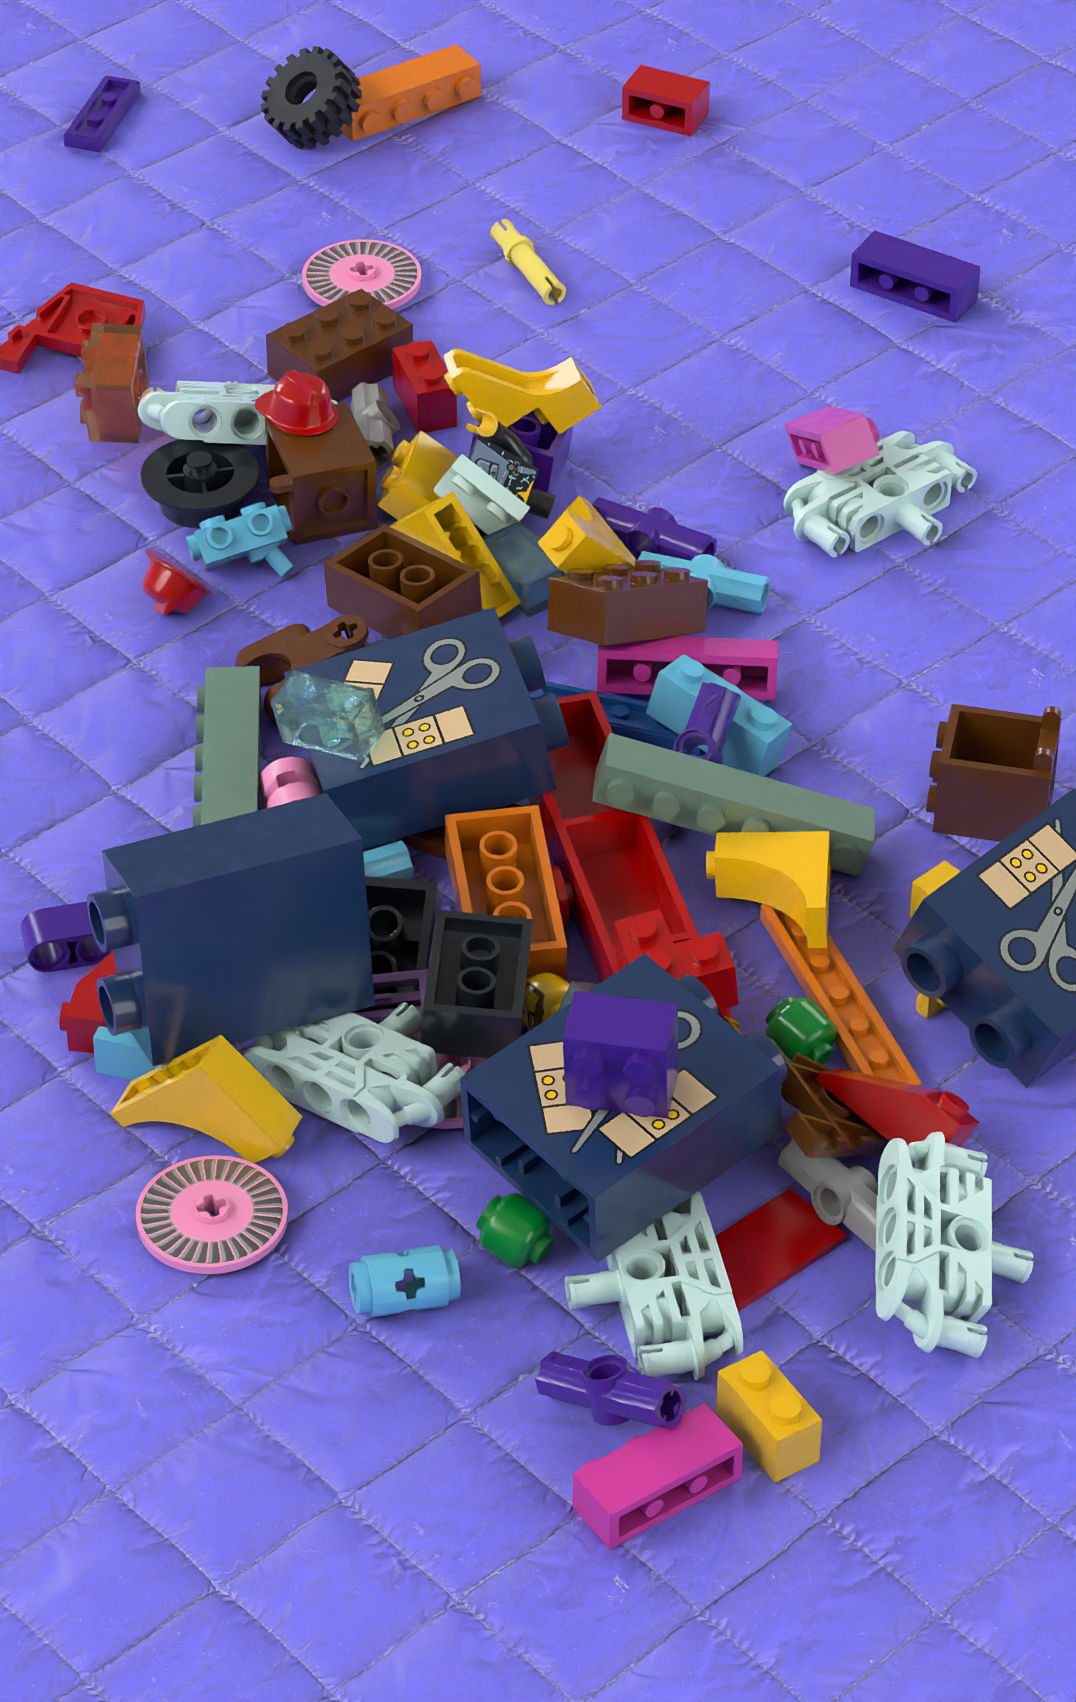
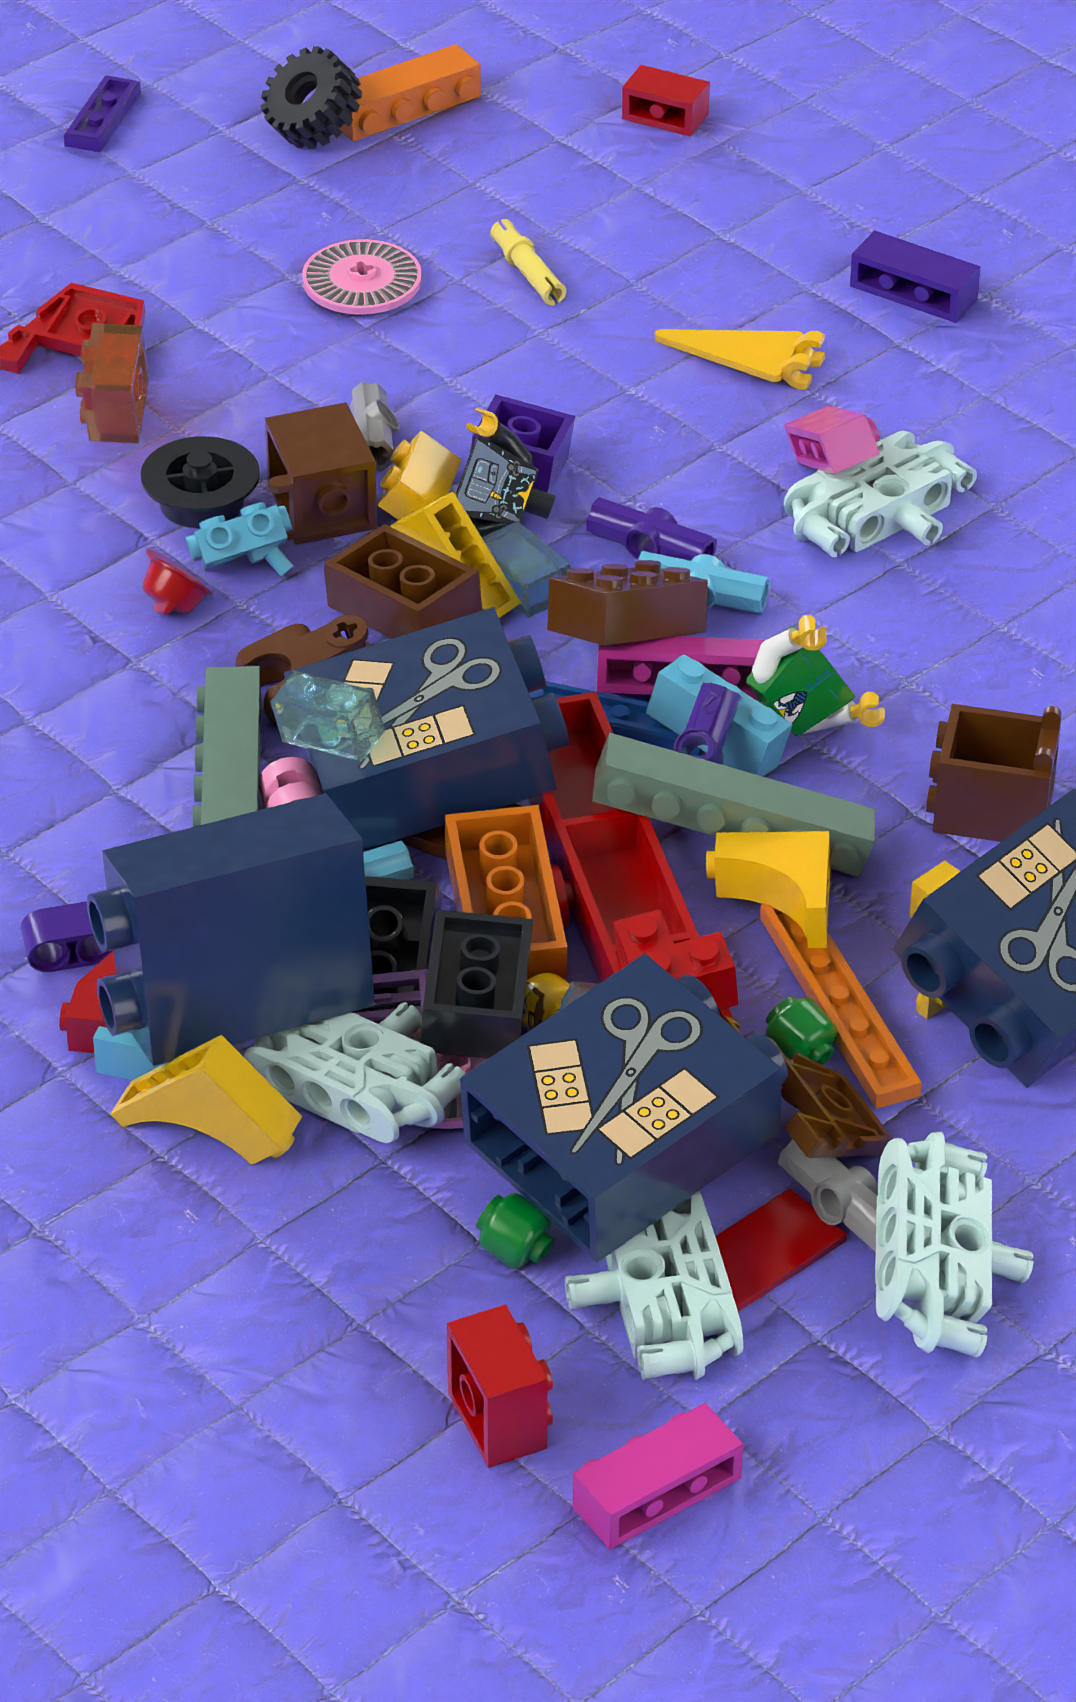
piece [136,1156,288,1274] -> none
light aqua piece [138,381,339,445] -> none
red piece [255,370,339,436] -> none
reddish brown brick [266,288,413,402] -> none
medium azure piece [348,1245,461,1317] -> none
red brick [392,340,457,434] -> none
light aqua bracket [434,454,530,543] -> none
yellow arch [443,349,602,435] -> none
dark purple piece [535,1351,687,1430] -> none
yellow arch [538,495,637,574] -> none
dark purple brick [563,991,679,1118] -> none
yellow brick [716,1350,822,1483] -> none
red slope [816,1069,979,1148] -> none
none -> red brick [447,1304,553,1468]
none -> yellow flag [654,329,825,390]
none -> torso [746,615,885,736]

